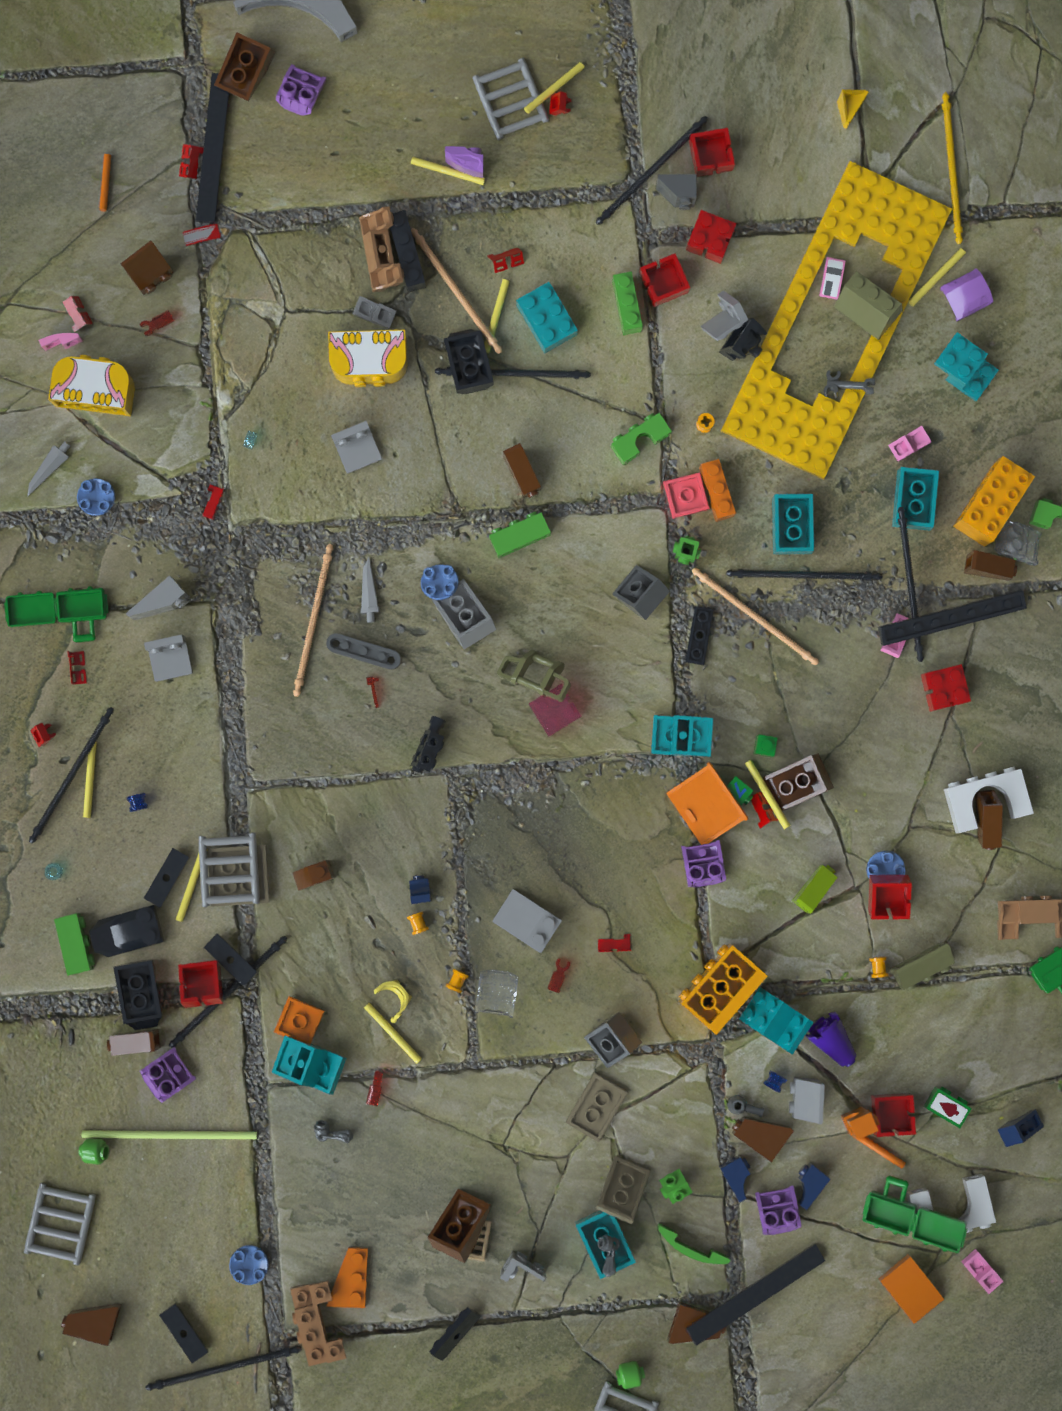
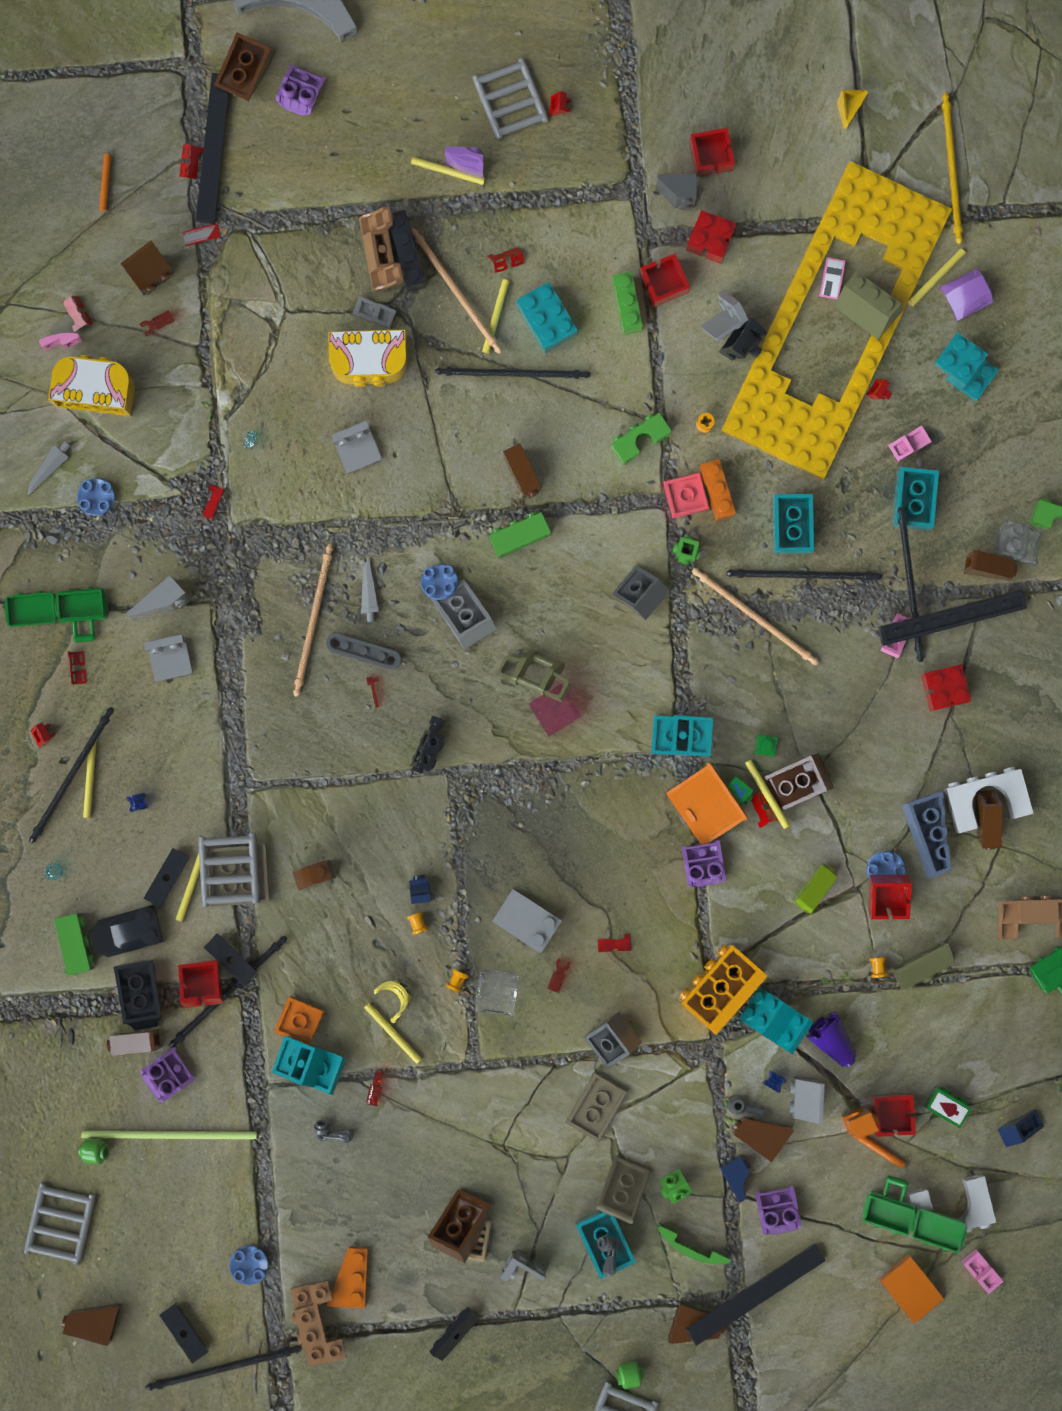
black slope [444,329,494,394] -> none
light yellow bar [524,62,584,114] -> none
black hose [596,116,708,225] -> none
black tile [685,606,714,666] -> none
dark blue arch [798,1163,831,1210] -> none
dark grey bar [824,370,875,398] -> none
light orange brick [953,456,1035,547] -> none
none -> red tile [867,379,893,400]
none -> sand blue wedge [901,791,951,878]

